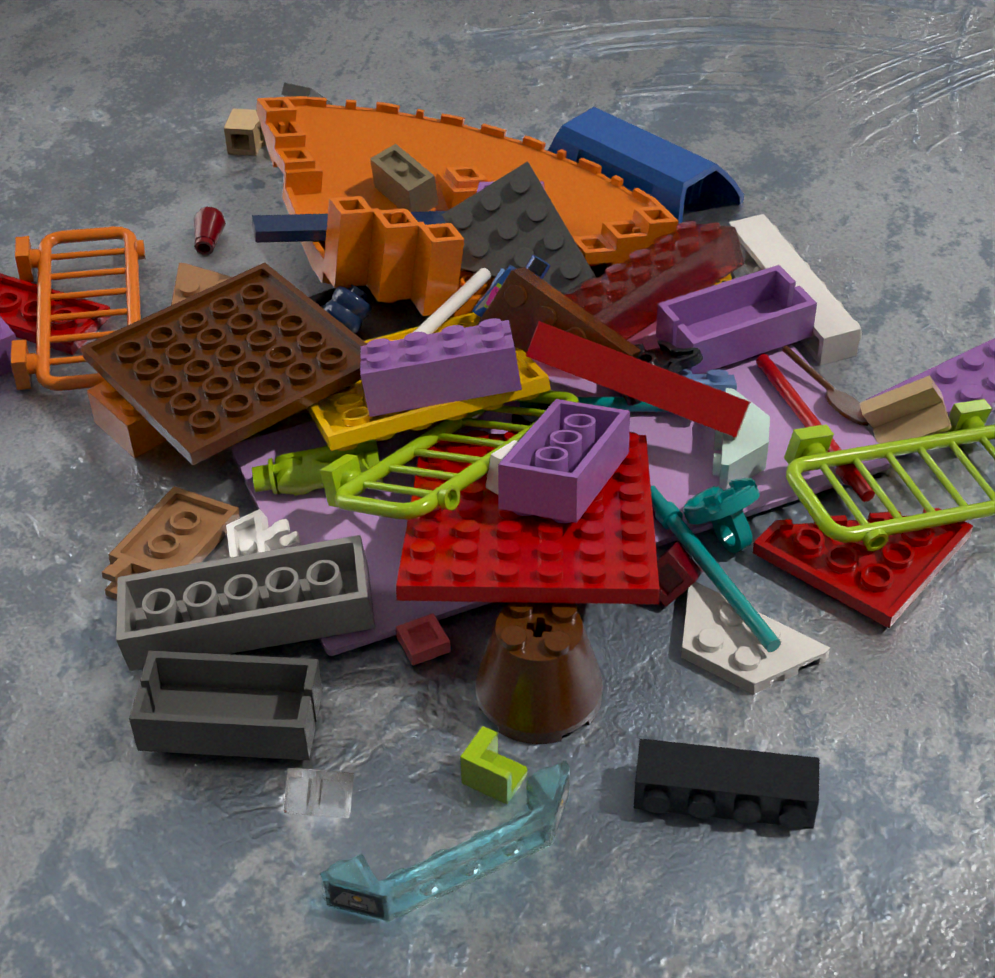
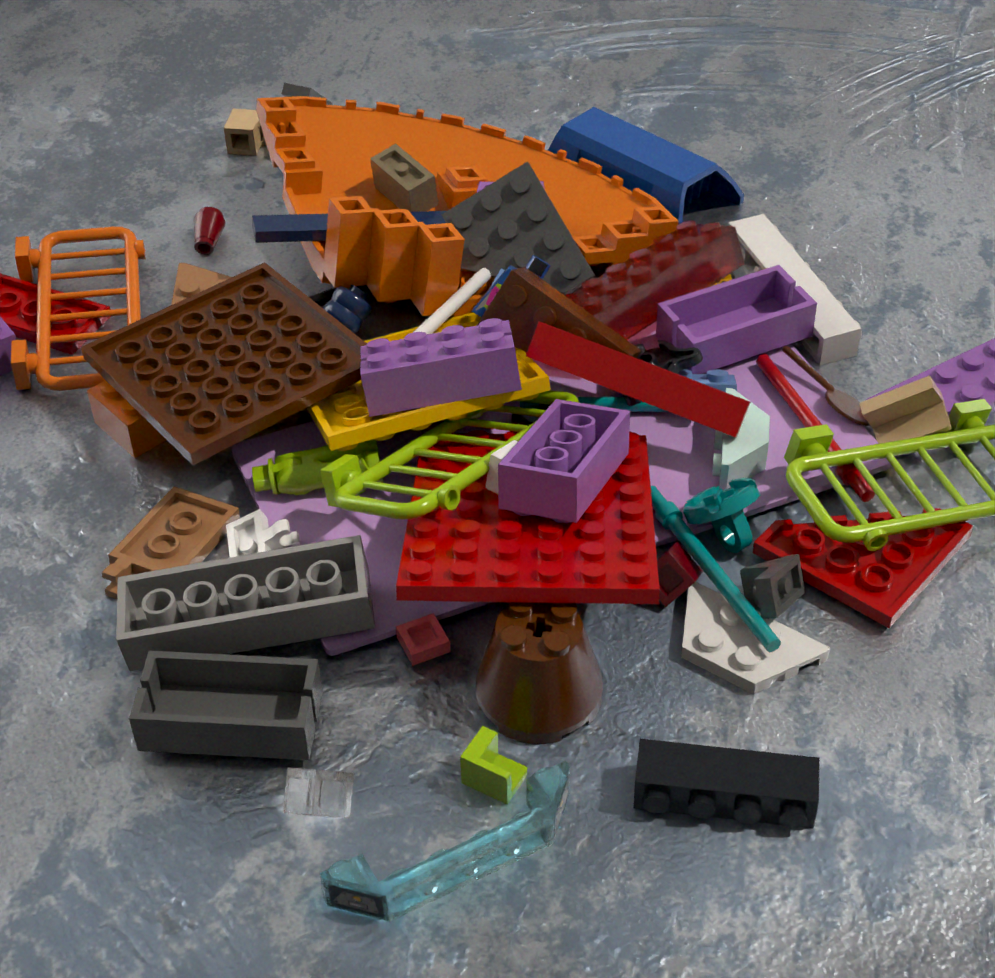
none -> dark grey slope [740,554,806,619]

